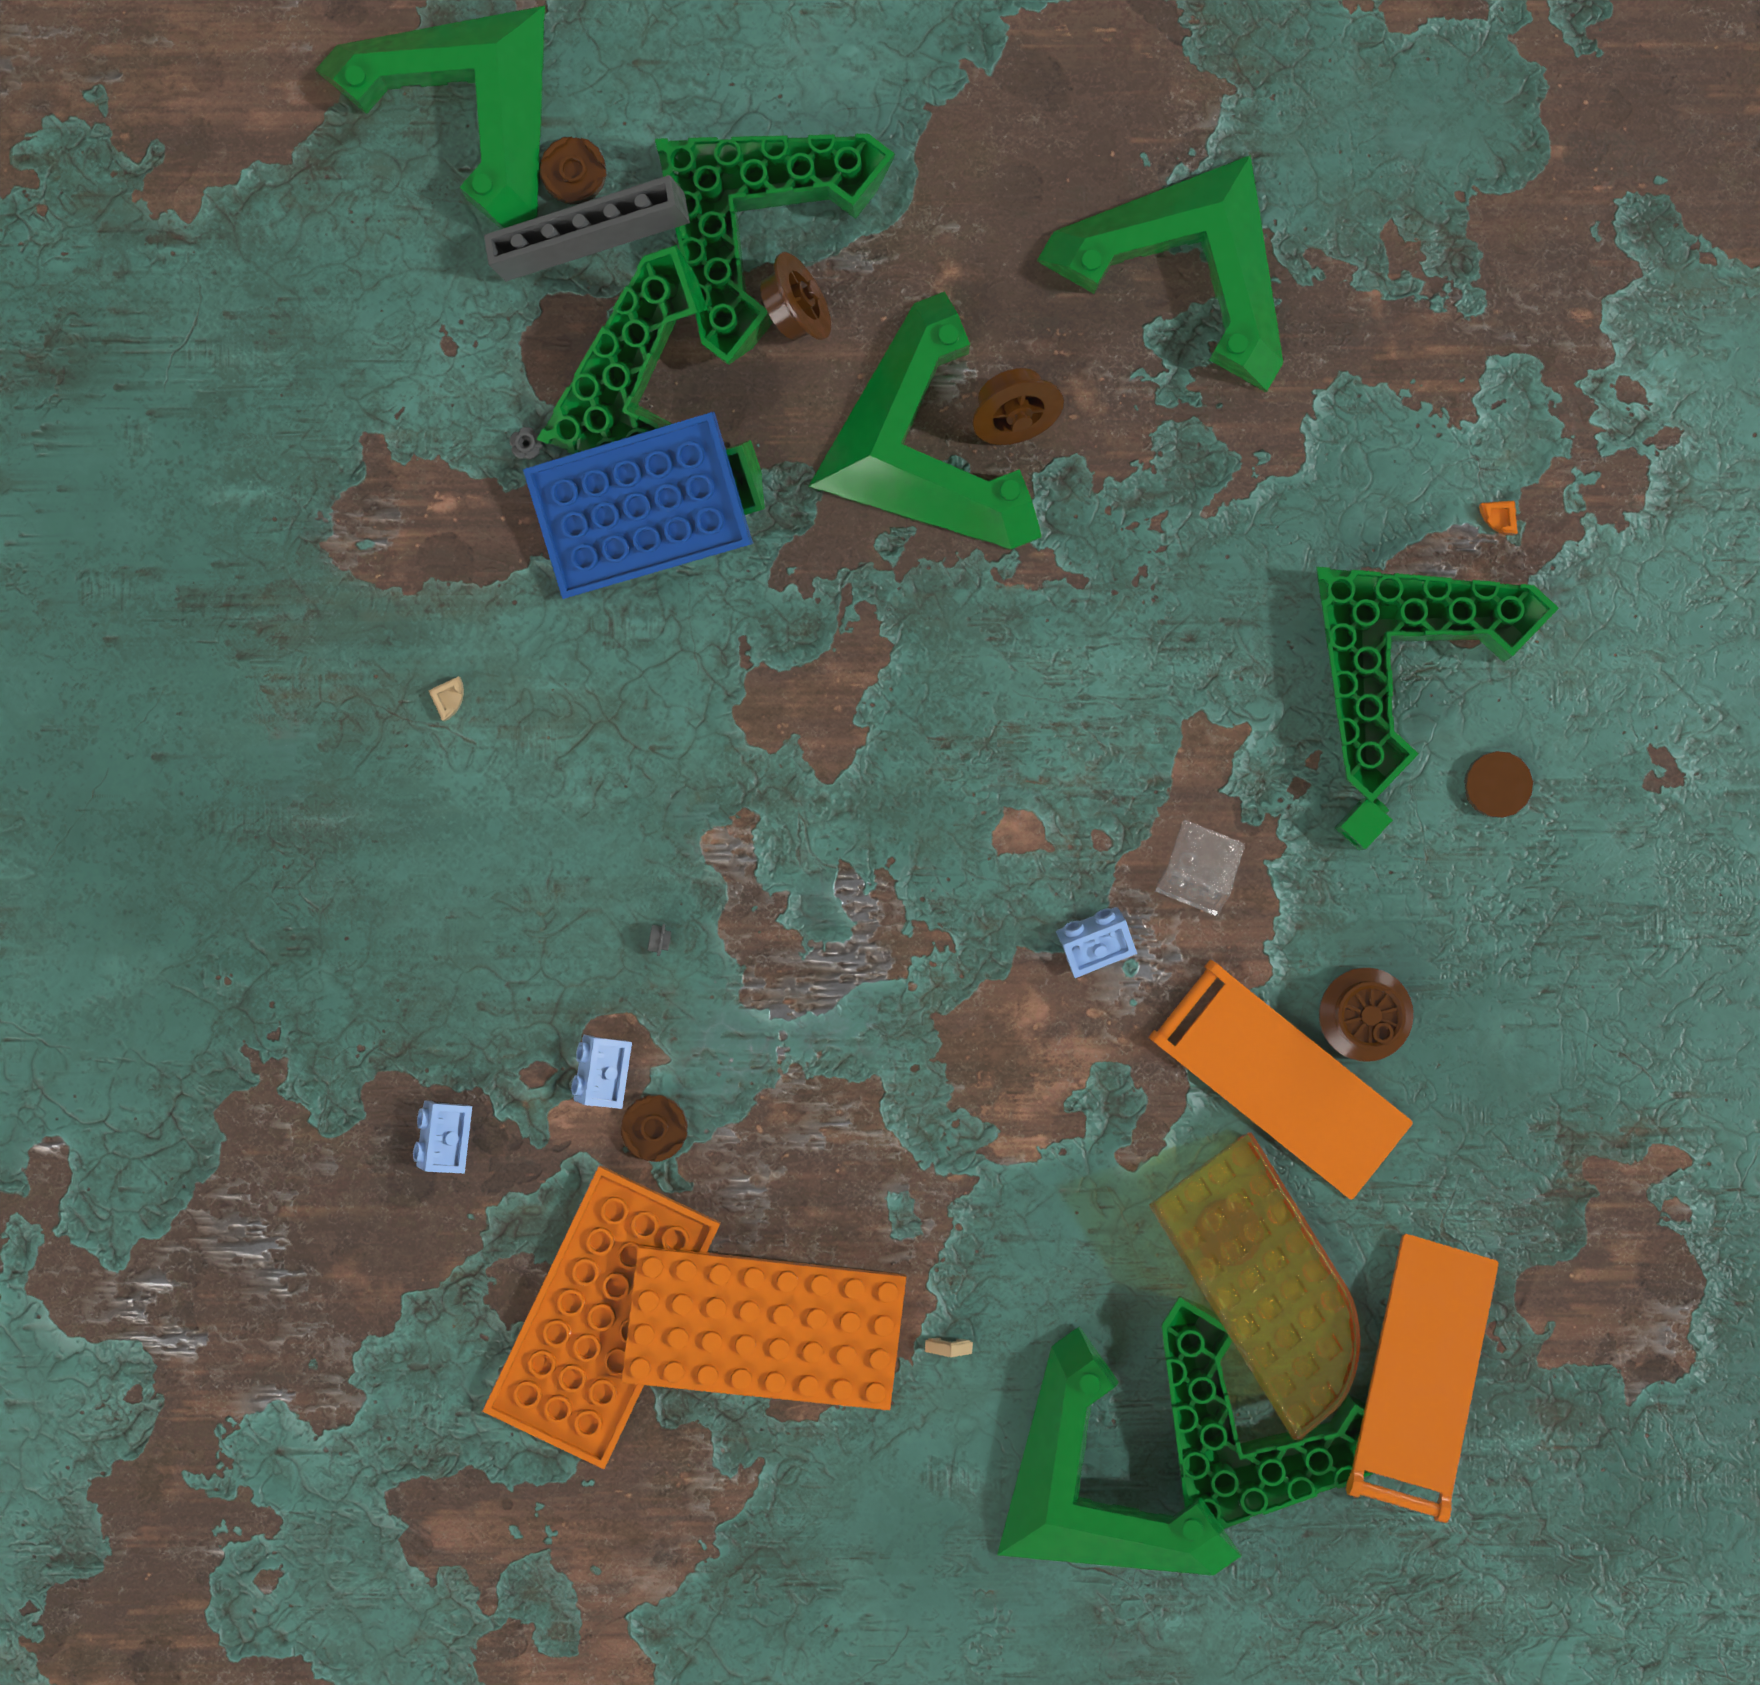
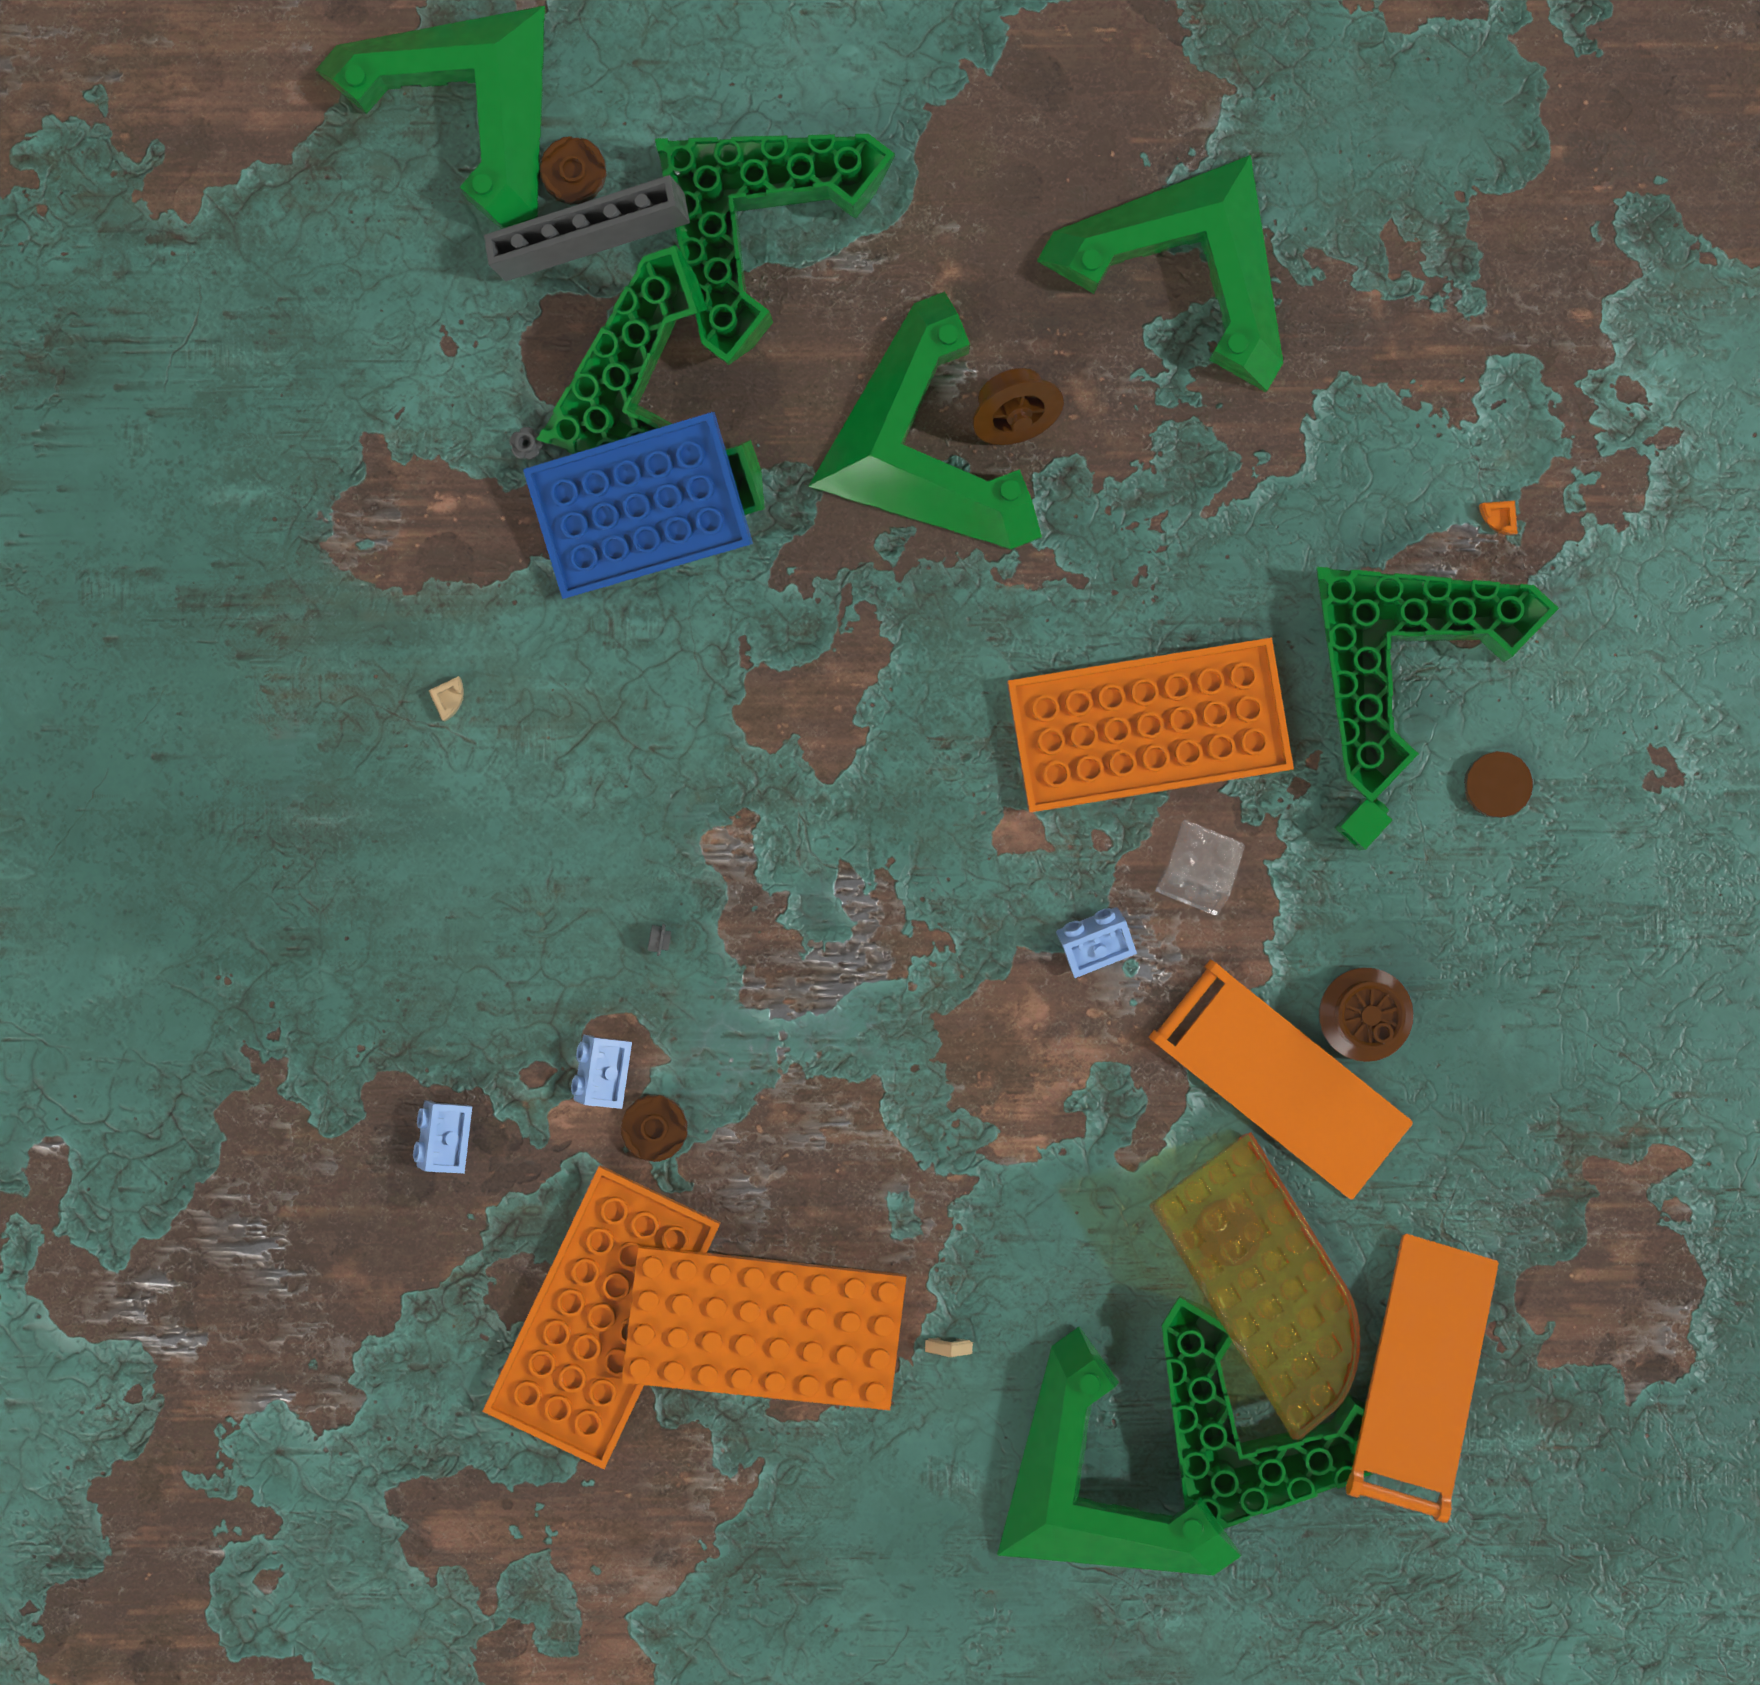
reddish brown wheel [760,252,831,340] -> none
none -> orange plate [1007,638,1294,813]

